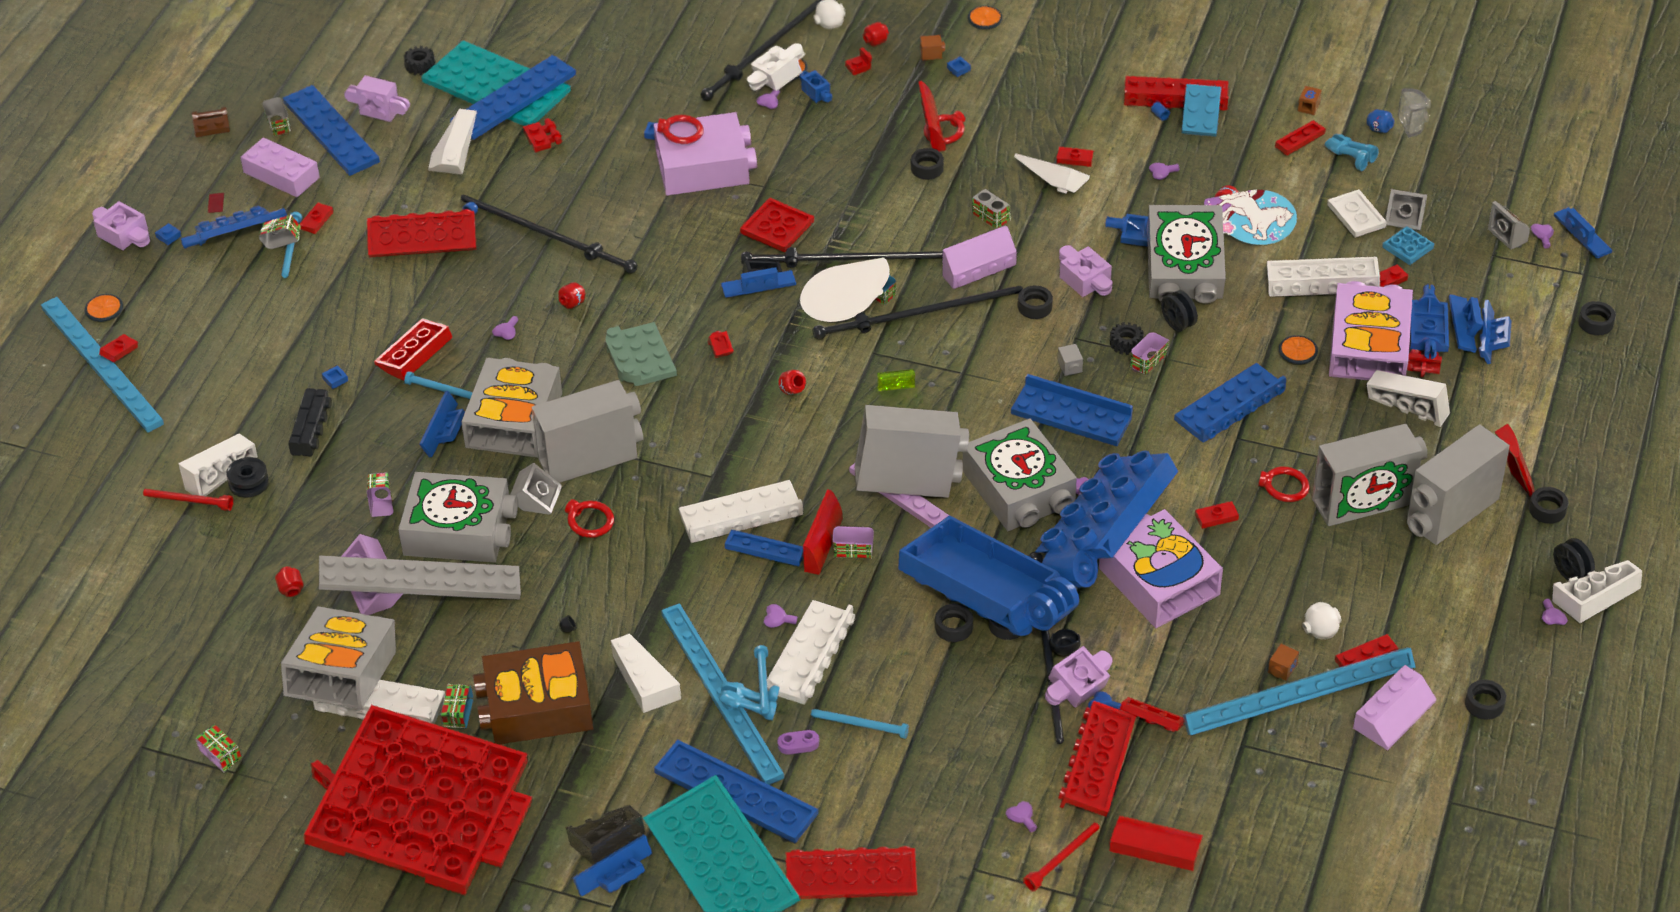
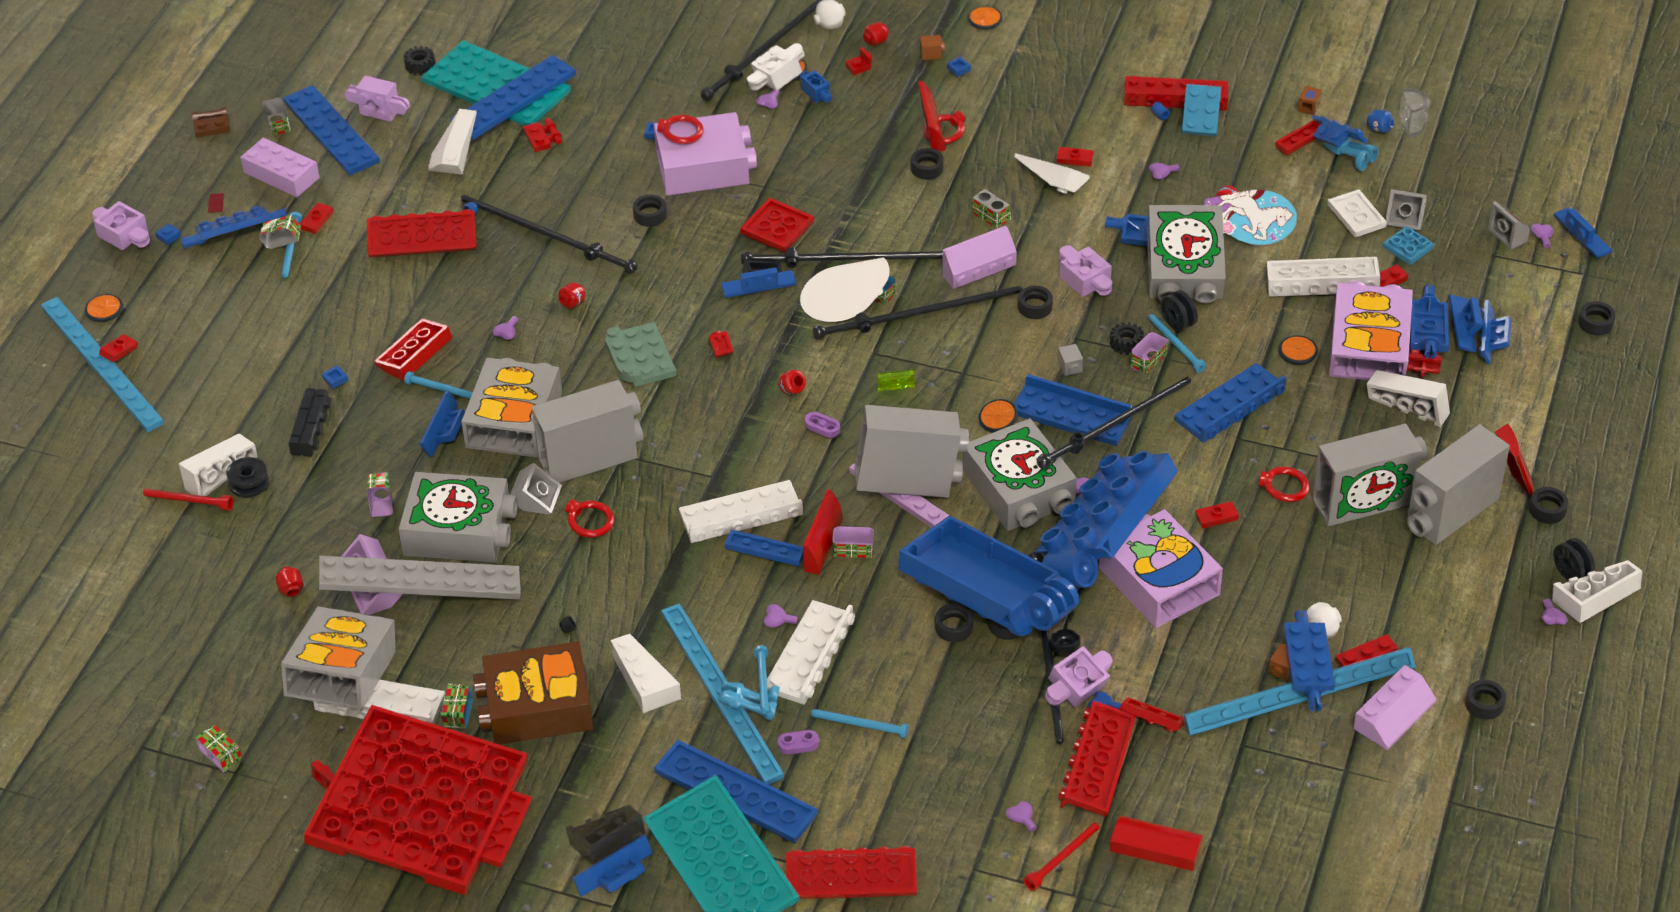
none -> black tyre [633,195,667,227]
none -> medium lavender plate [805,412,840,438]
none -> orange wheel [978,399,1018,432]
none -> black bar [1037,377,1191,469]
none -> dark azure bar [1149,314,1206,373]
none -> blue plate [1283,610,1335,712]
none -> blue bracket [1311,115,1368,148]

